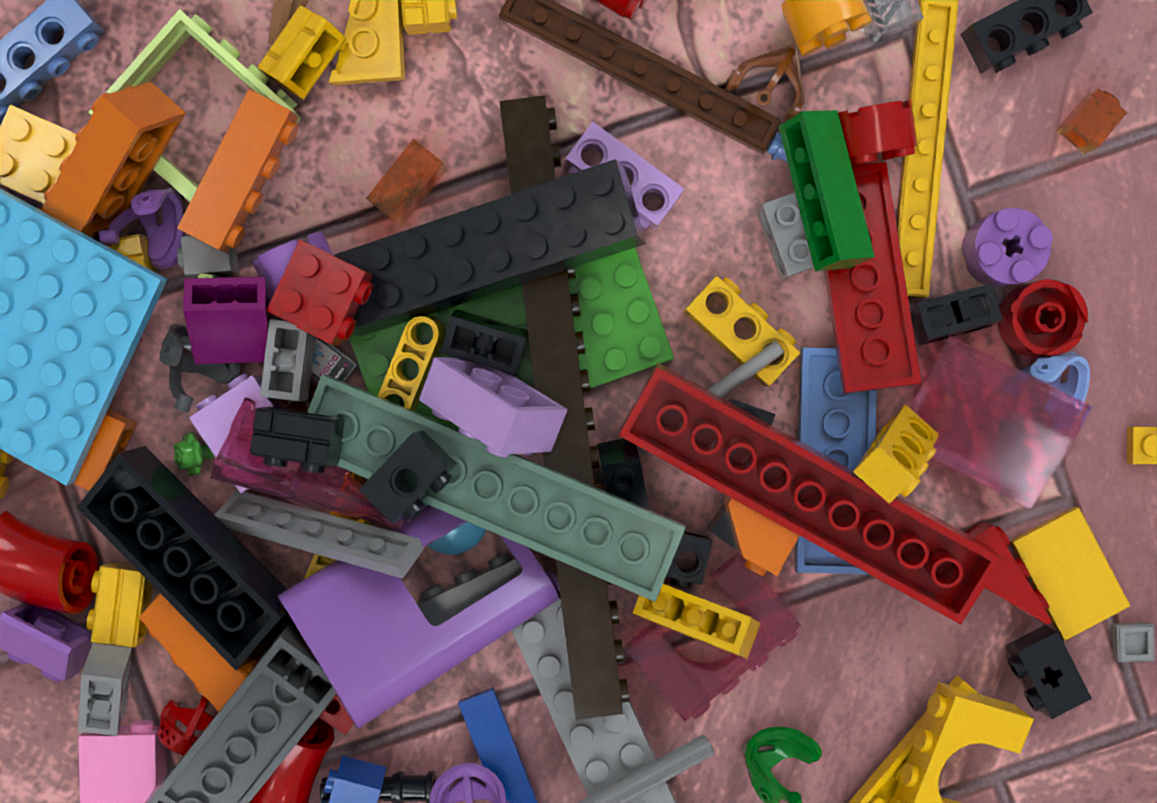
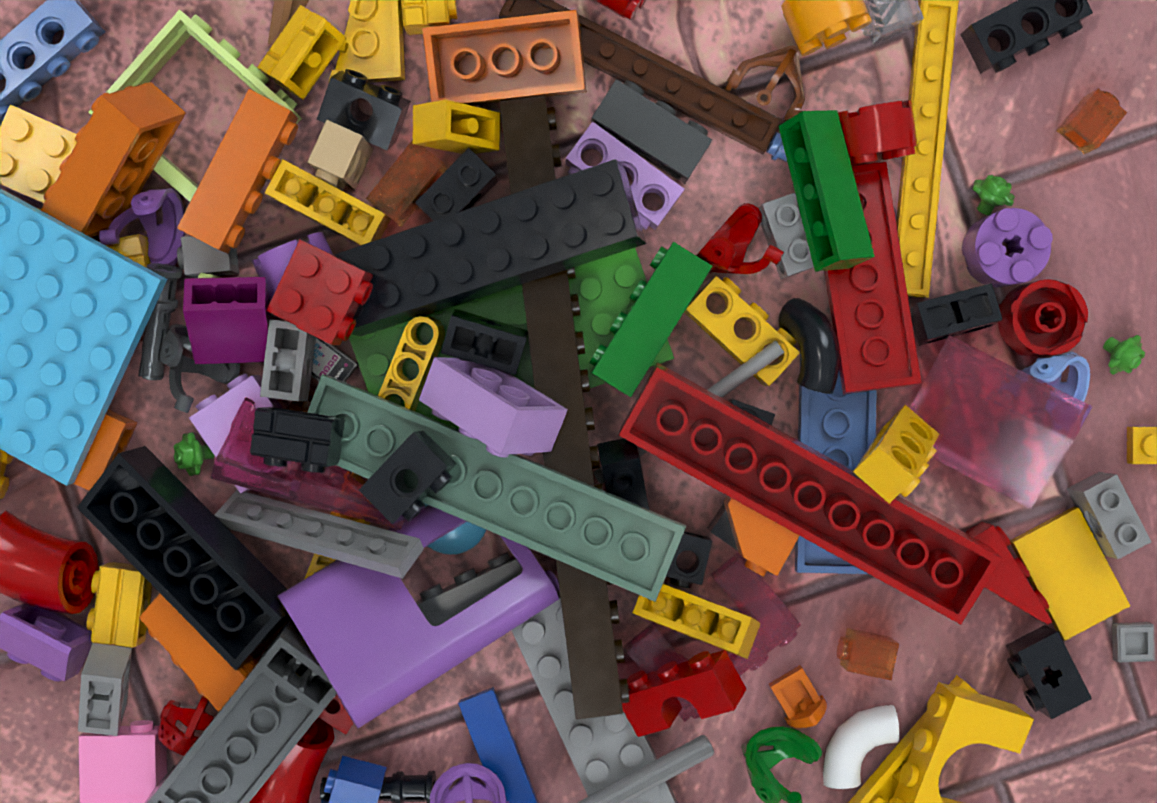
none -> dark grey pin [138,263,183,380]
none -> yellow brick [265,159,391,246]
none -> tan brick [307,120,373,191]
none -> black brick [317,69,411,150]
none -> yellow brick [412,99,500,154]
none -> black brick [415,148,498,221]
none -> orange brick [422,10,587,106]
none -> green brick [589,242,713,397]
none -> dark grey brick [591,79,712,184]
none -> red arch [622,649,747,737]
none -> red helmet [696,203,785,274]
none -> orange tile [768,665,827,728]
none -> black cylinder [779,298,840,394]
none -> white cylinder [823,705,899,789]
none -> clear orange brick [837,628,899,681]
none -> bright green plant [972,175,1015,215]
none -> light grey brick [1067,472,1151,559]
none -> bright green plant [1103,335,1145,375]

